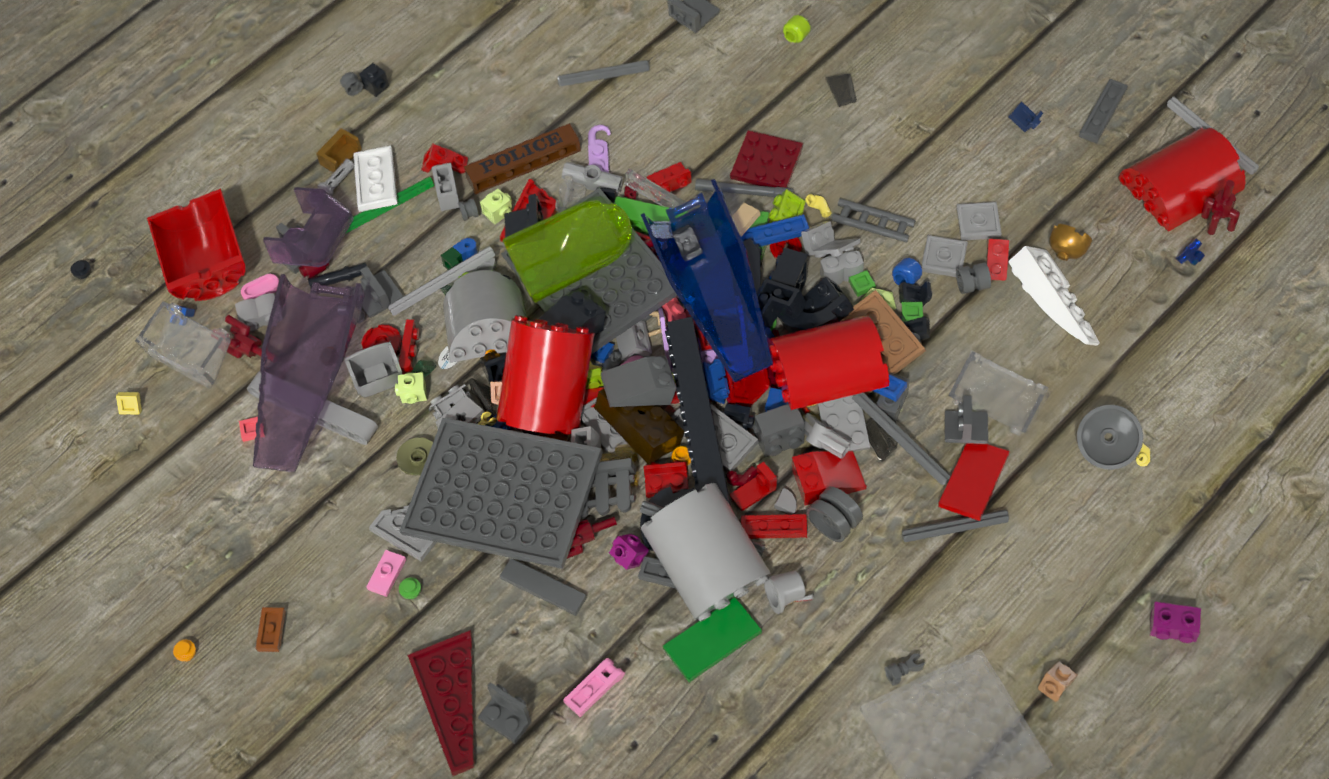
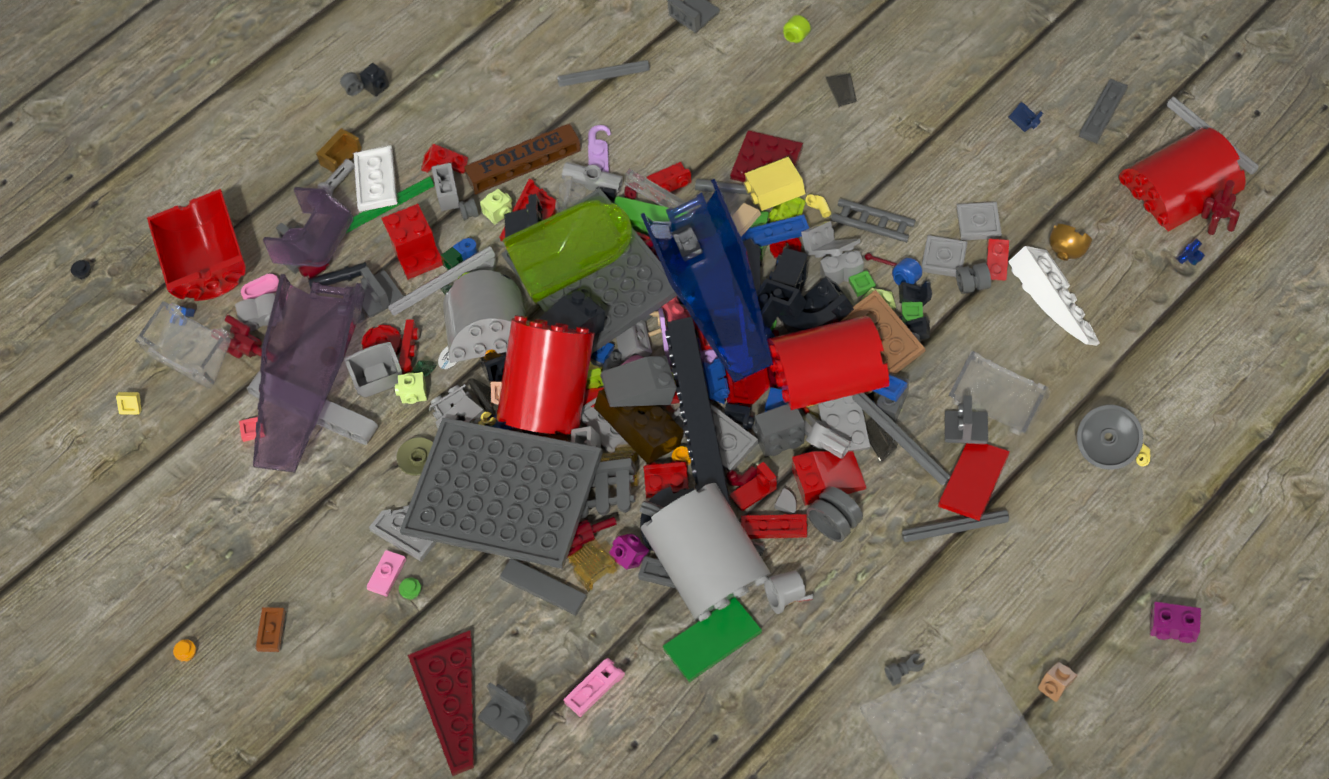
none -> red bracket [381,204,443,280]
none -> clear yellow piece [568,541,617,592]
none -> light yellow brick [744,157,805,211]
none -> dark red hinge [864,253,897,267]

